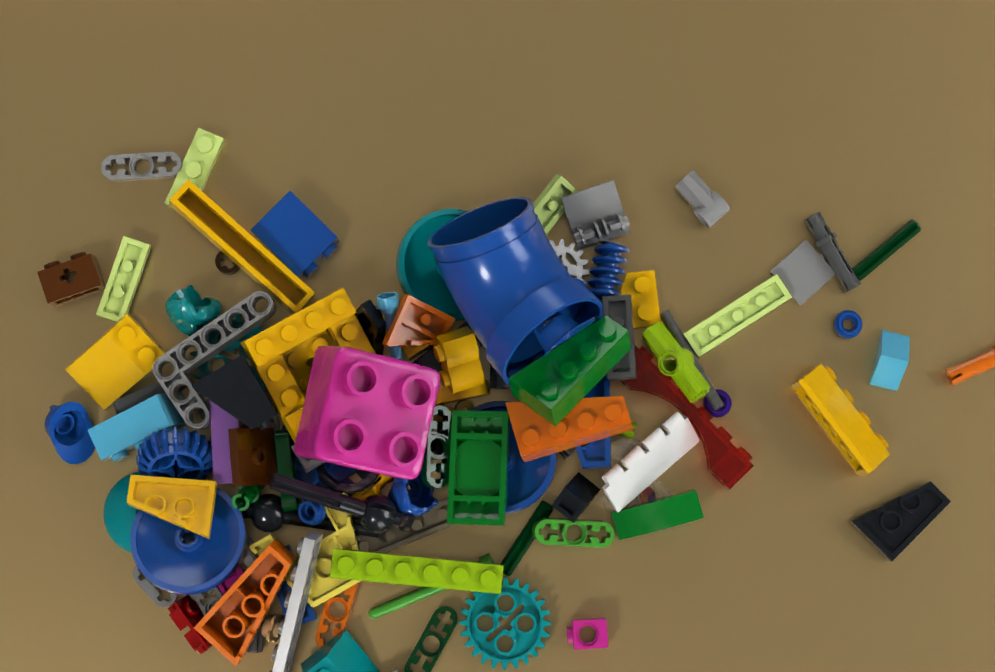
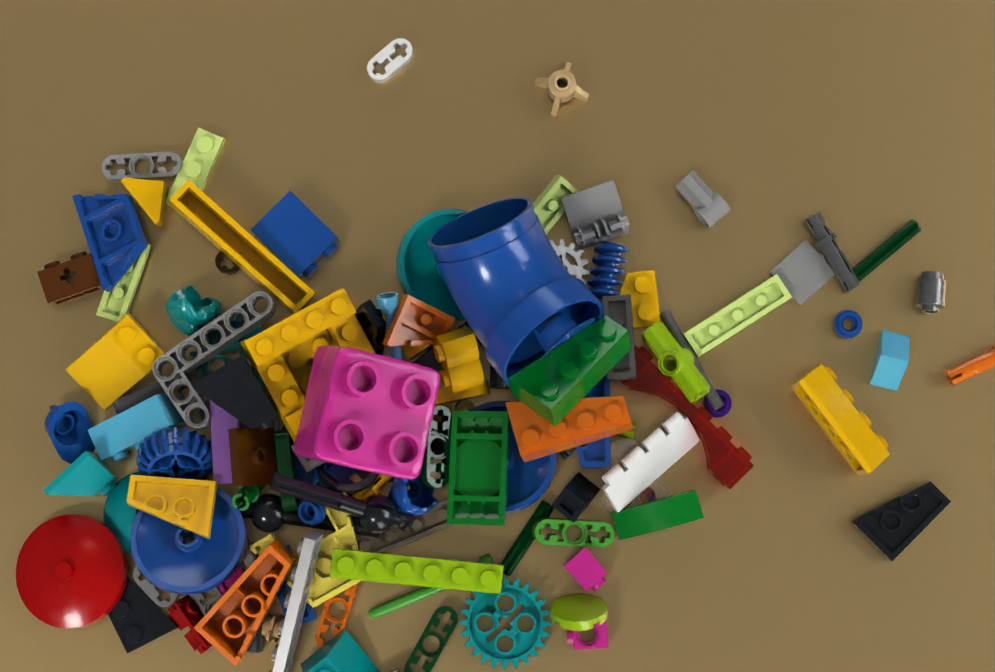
none -> red dish [16,514,128,629]
none -> teal slope [43,451,119,497]
none -> blue wing [72,194,148,292]
none -> black wing [108,574,178,653]
none -> yellow slope [121,177,169,228]
none -> white beam [367,38,413,83]
none -> tan brick [534,62,589,117]
none -> lime tile [551,593,608,631]
none -> dark pink brick [563,547,608,592]
none -> flat silver brick [916,271,946,314]

